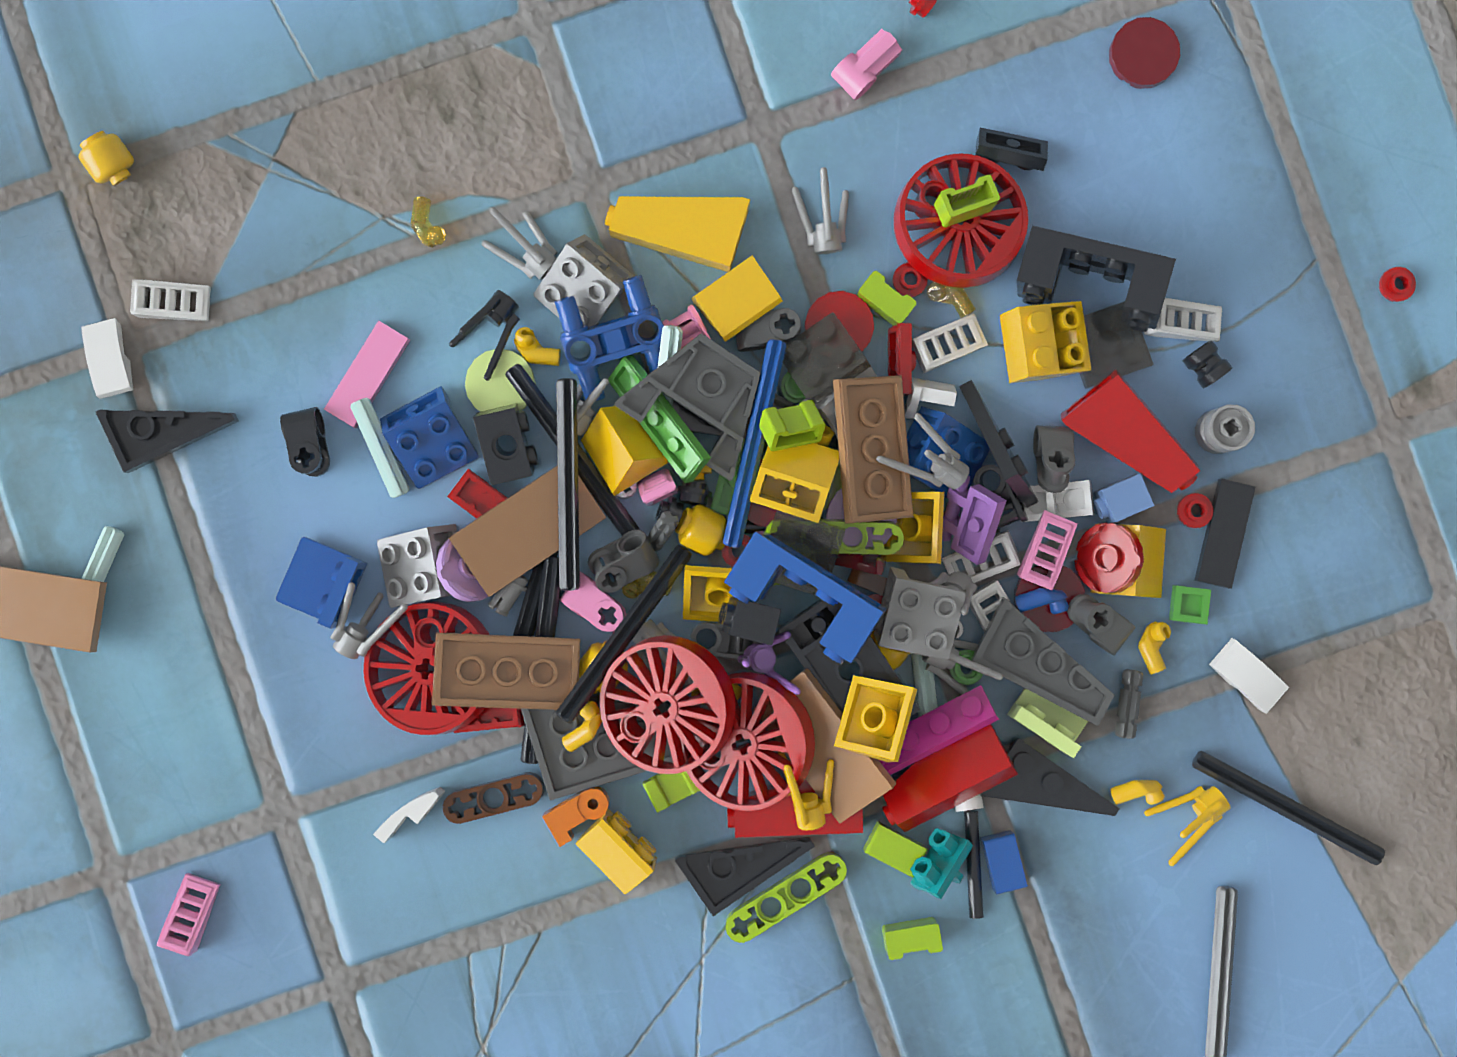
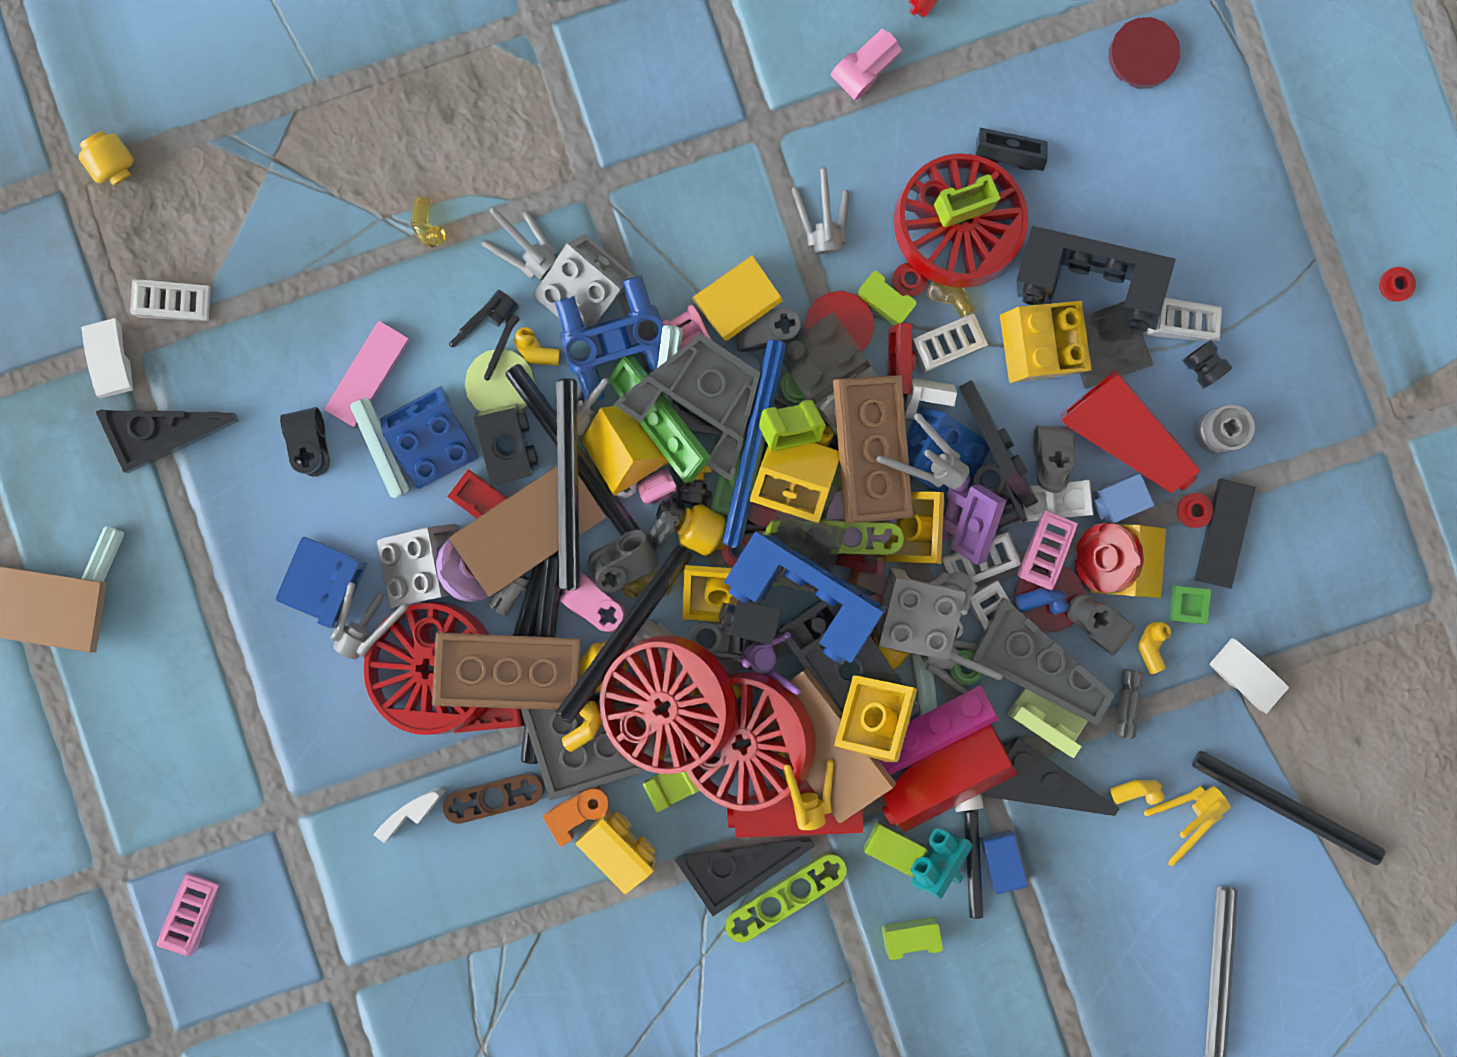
yellow slope [605,196,750,272] -> none

